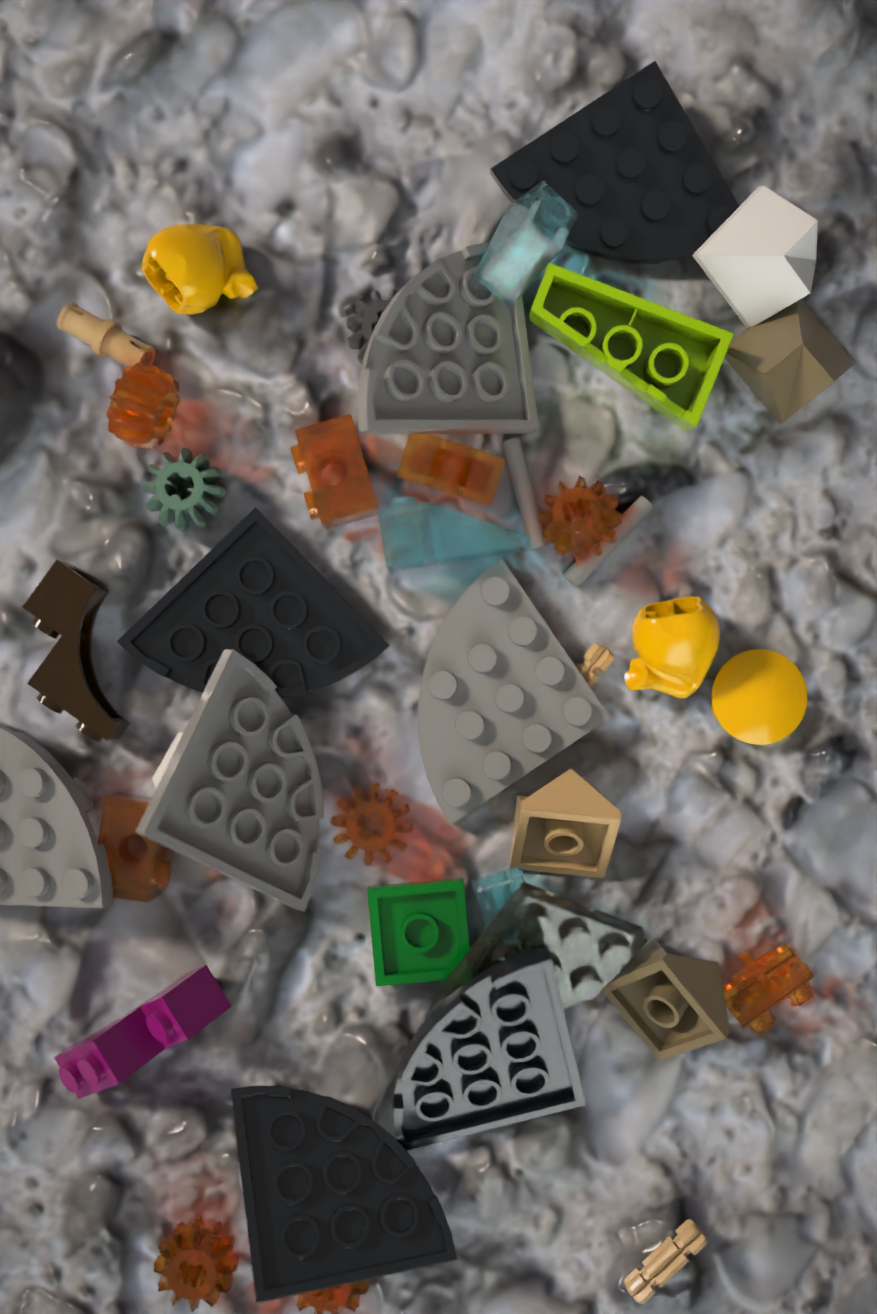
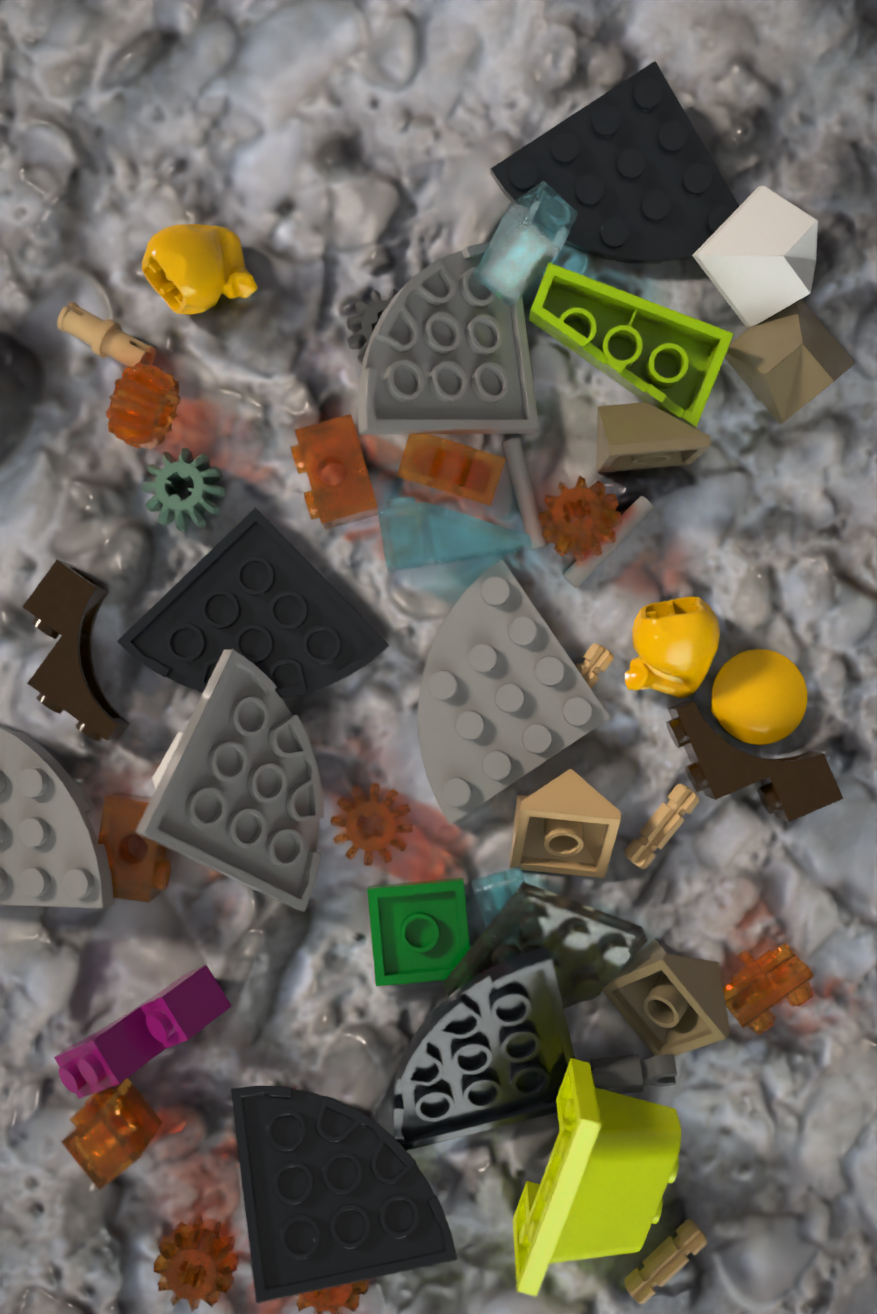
none -> clear orange brick [61,1078,162,1191]
none -> neon yellow windscreen [512,1058,681,1296]
none -> dark grey bar [590,1054,677,1094]
none -> dark tan slope [596,402,711,473]
none -> tan axle [624,784,700,869]
none -> dark brown arch [666,701,843,822]

